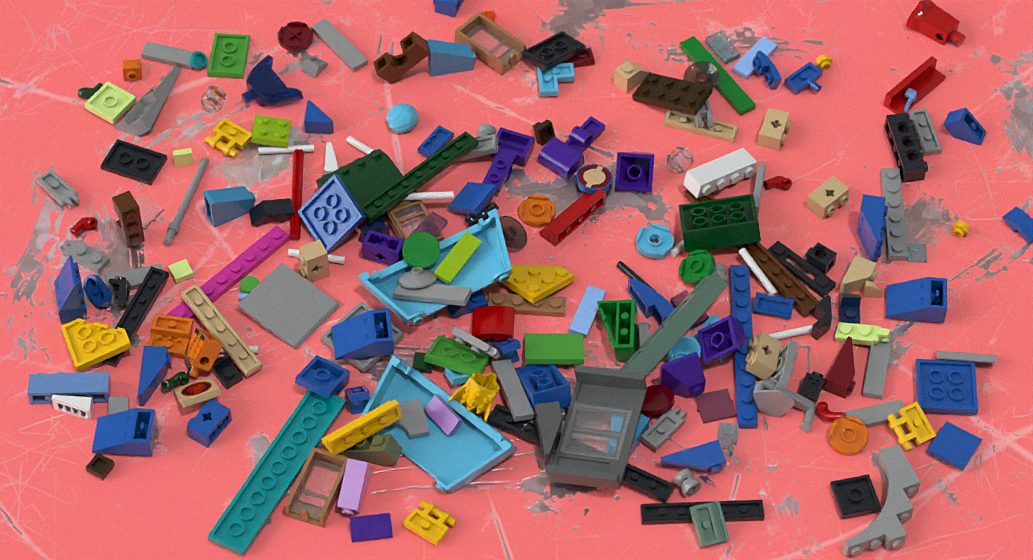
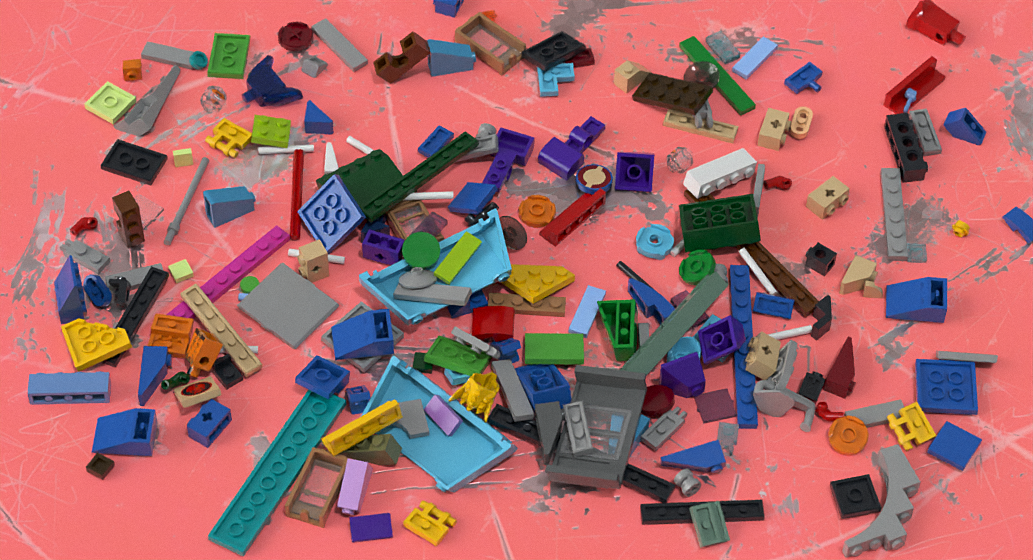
light grey hinge [36,169,80,209] -> none
white slope [52,395,94,420] -> none
dark green arm [77,82,103,100] -> none
light grey slope [108,396,130,415] -> none
black slope [249,198,295,227] -> none
medium azure hair [386,103,419,133] -> none
dark brown tile [532,119,555,145] -> none
blue slope [752,51,782,90] -> none
black container [767,241,836,298] -> none
yellow plate [816,54,833,70] -> none
yellowish green hinge [835,322,891,346] -> none
dark blue slope [839,293,861,324] -> none
blue slope [857,194,888,262] -> none
light grey tile [862,333,893,400] -> none
none -> light grey tile [563,401,594,457]
none -> light nougat plate [790,107,813,139]

